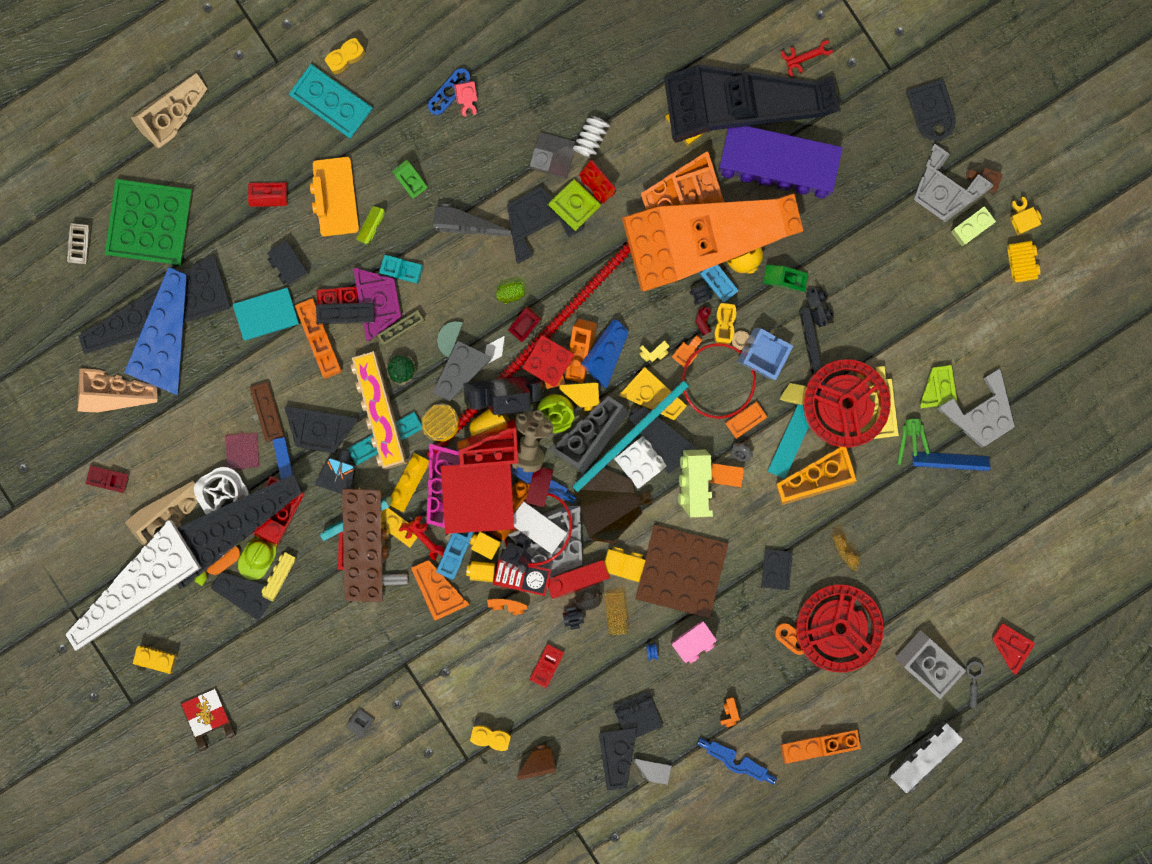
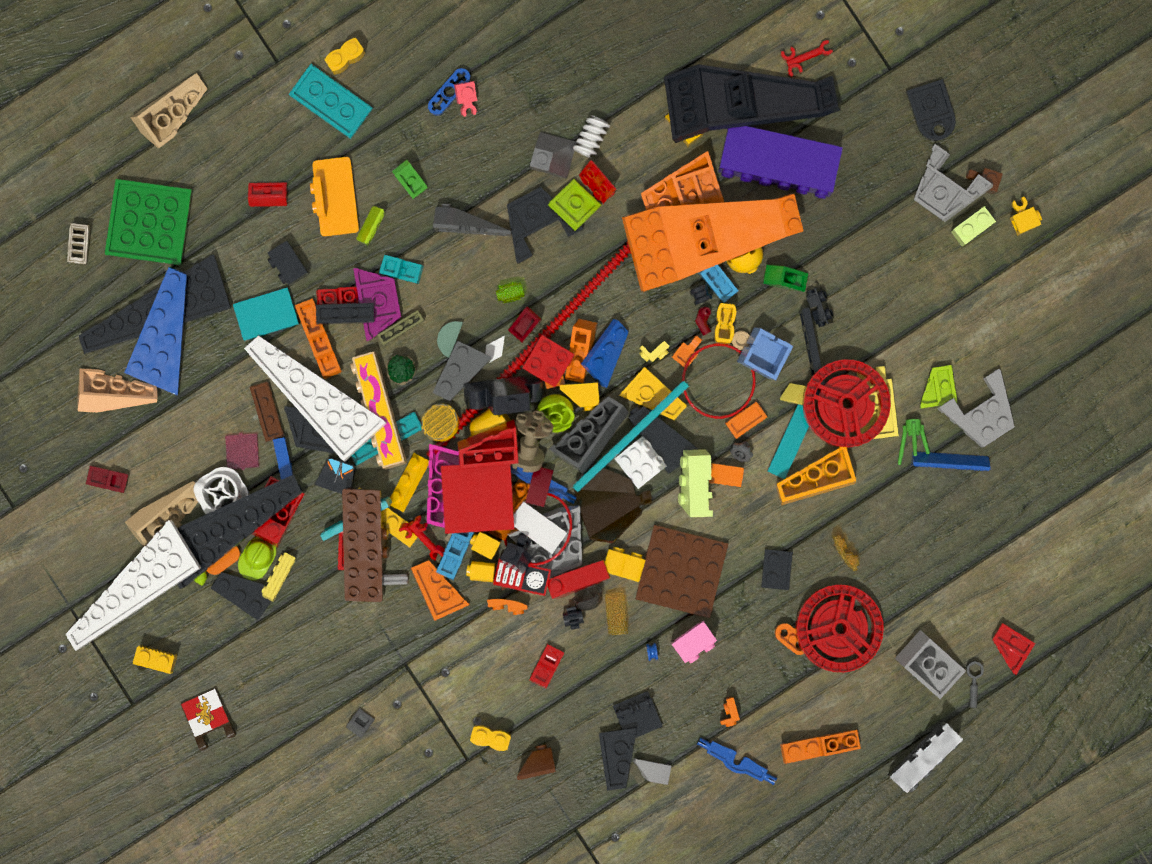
yellow brick [1007,241,1040,284] -> none
none -> white wing [244,336,387,462]

